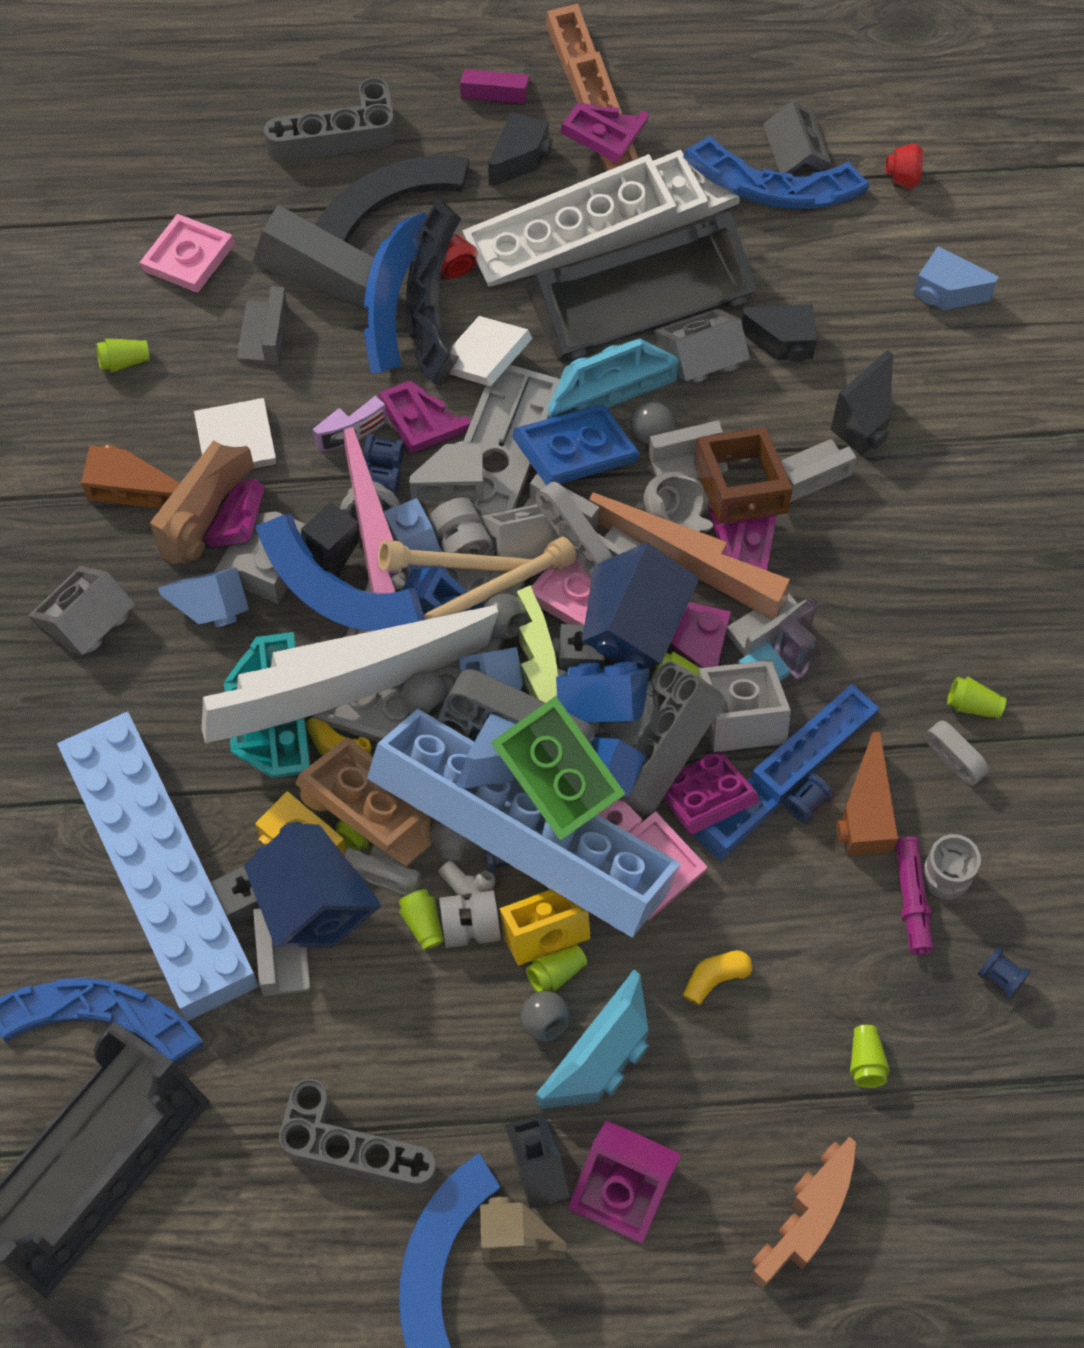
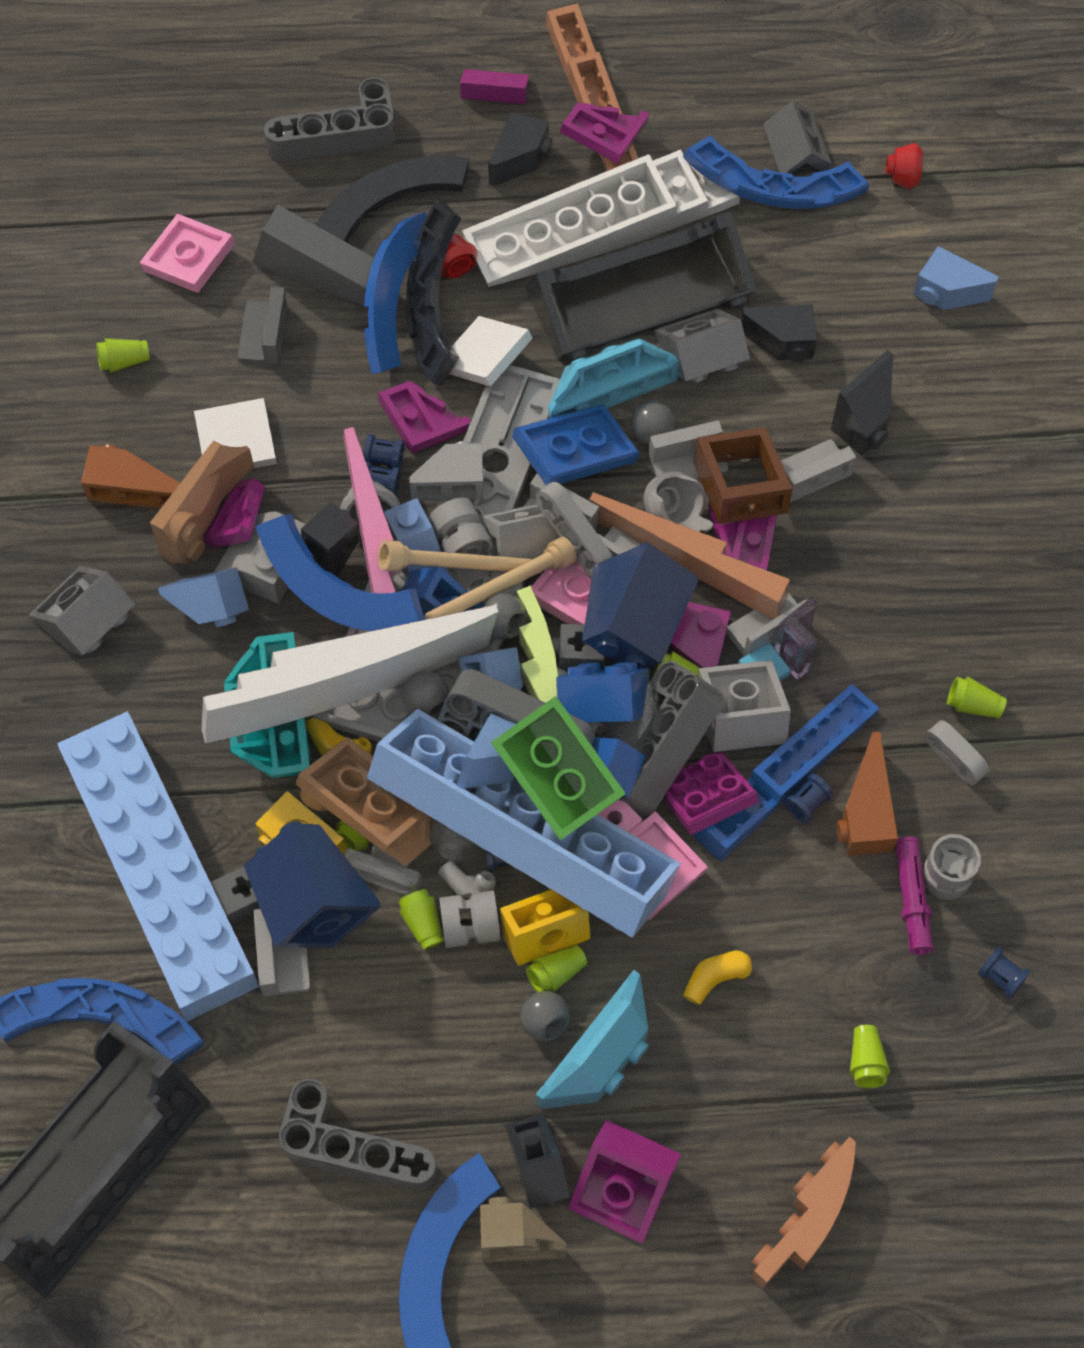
lavender slope [313,396,387,452] -> none

